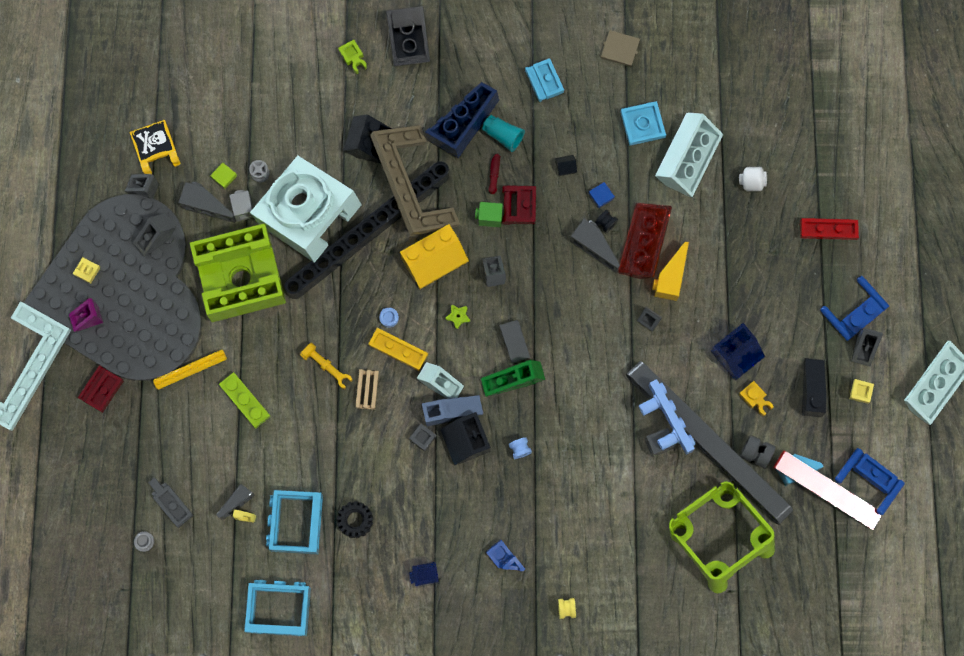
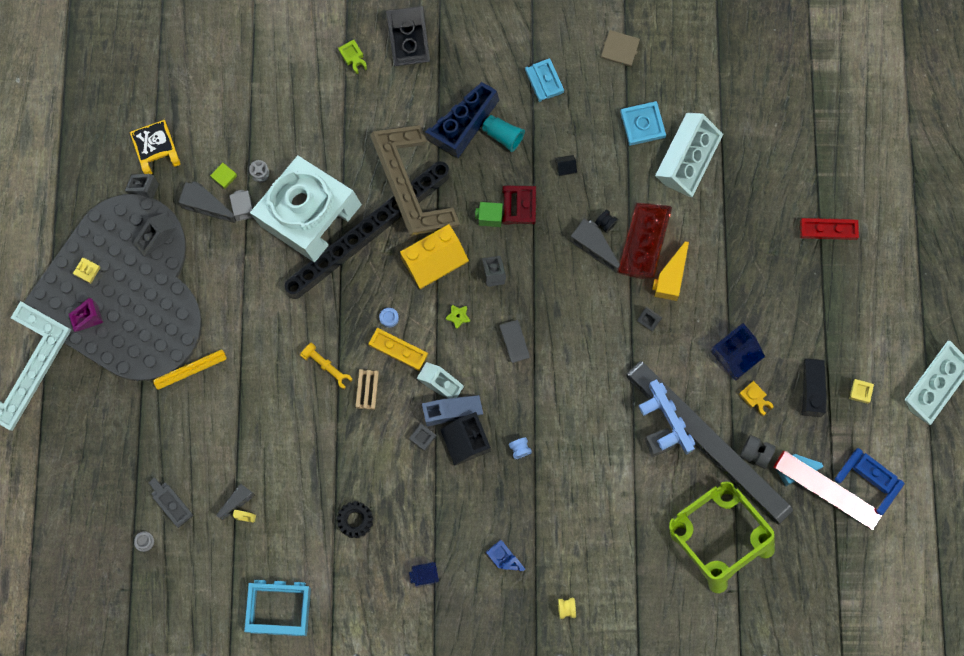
dark red plate [78,365,124,413] -> none
lime piece [190,223,286,322] -> none
lime plate [219,372,271,429] -> none
medium azure window [266,490,323,554] -> none
black slope [344,114,392,164] -> none
green slope [481,360,545,397] -> none
dark red piece [488,153,501,195] -> none
blue tile [588,182,615,208] -> none
white head [739,167,767,191] -> none
blue plate [820,276,889,341] -> none
dark grey slope [852,328,883,366] -> none

